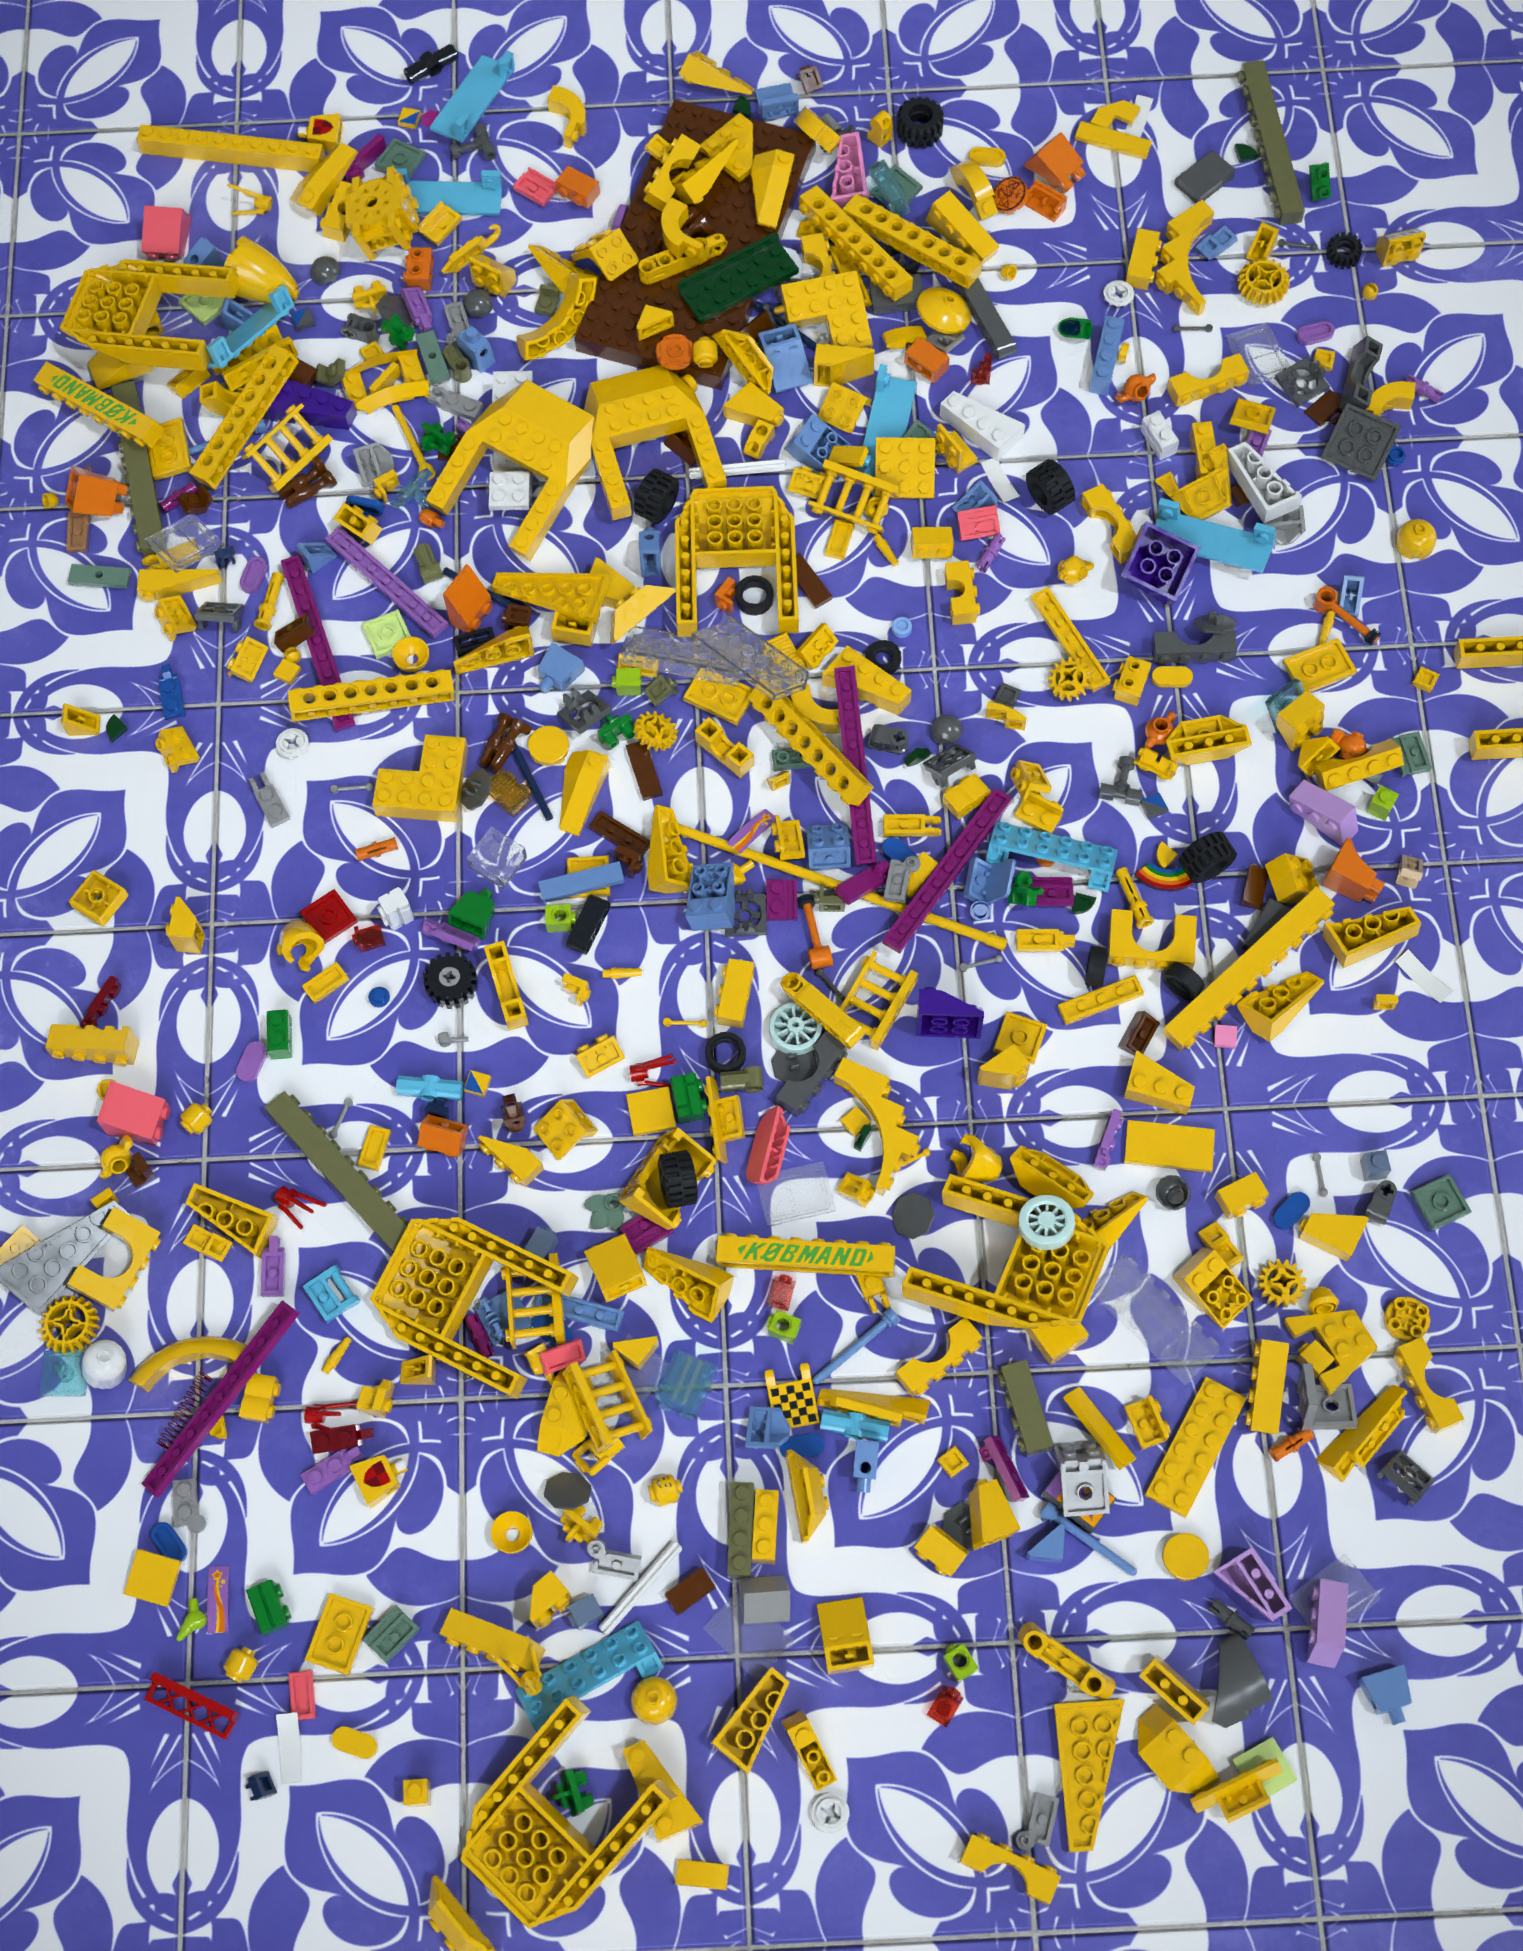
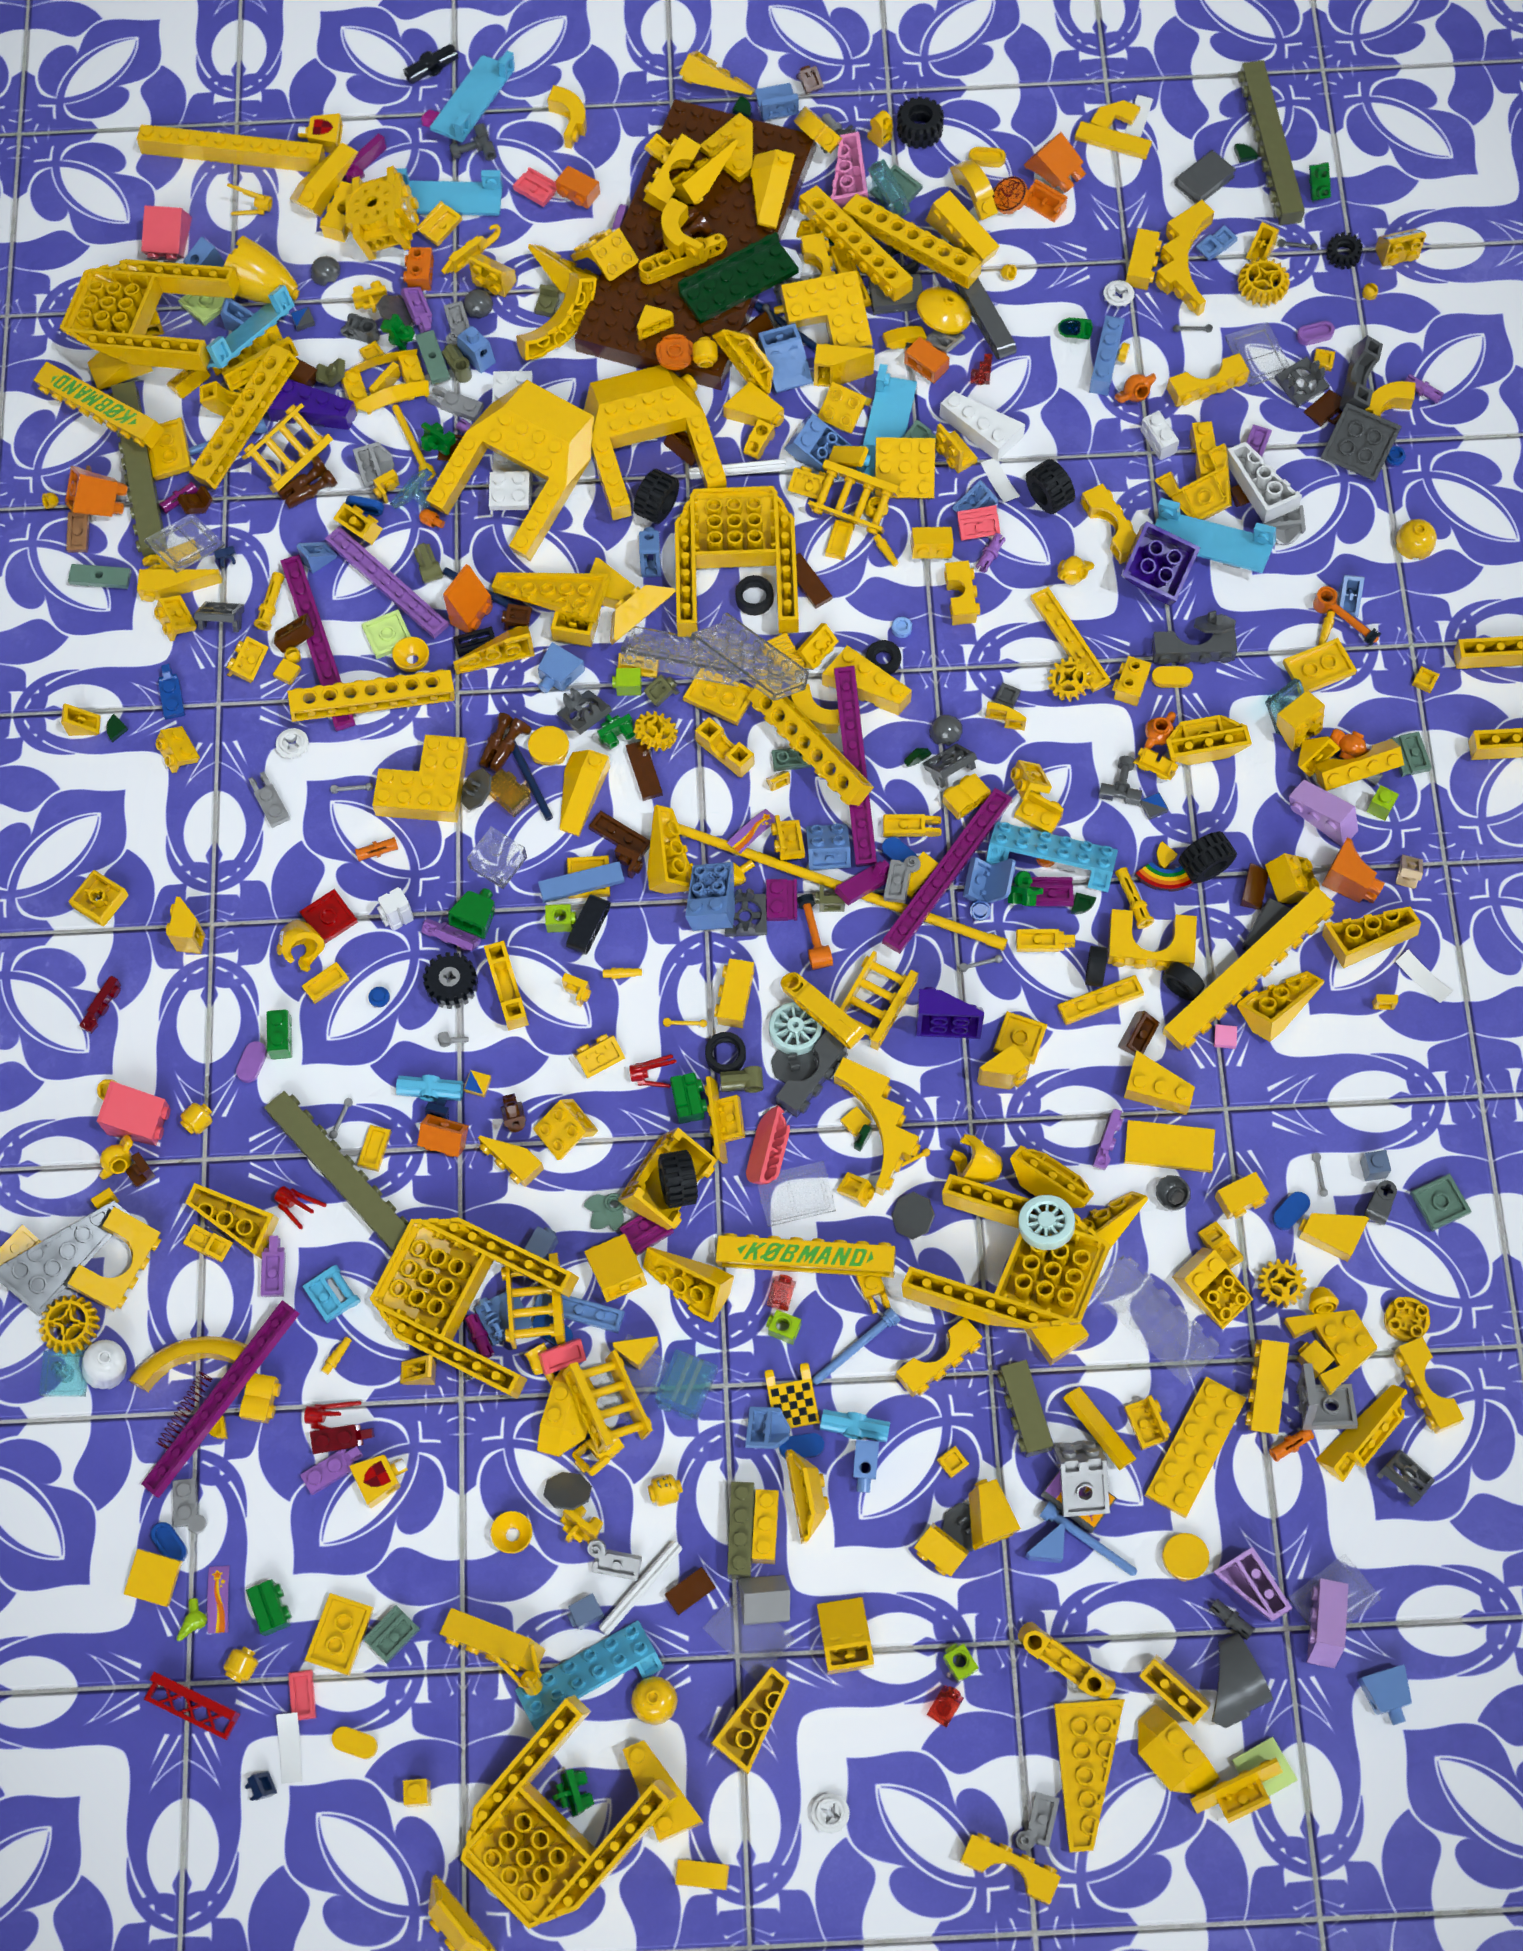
yellow wedge [45,1024,139,1067] -> none
medium lavender tile [240,556,268,594] -> none
clear red bracket [352,924,386,953] -> none
yellow brick [356,1379,395,1419] -> none
sand green plate [374,138,426,179] -> none
yellow tile [398,107,421,129] -> none
yellow slope [530,1570,573,1629] -> none
yellow tile [626,1086,676,1137] -> none
orange bracket [714,577,736,614] -> none
yellow slope [781,1710,837,1791] -> none
dark grey hinge [816,968,845,1002] -> none
yellow wedge [816,1388,930,1428] -> none
dark grey piece [868,724,908,755] -> none
magenta hinge [978,1435,1030,1502] -> none
yellow tile [1230,398,1276,434] -> none

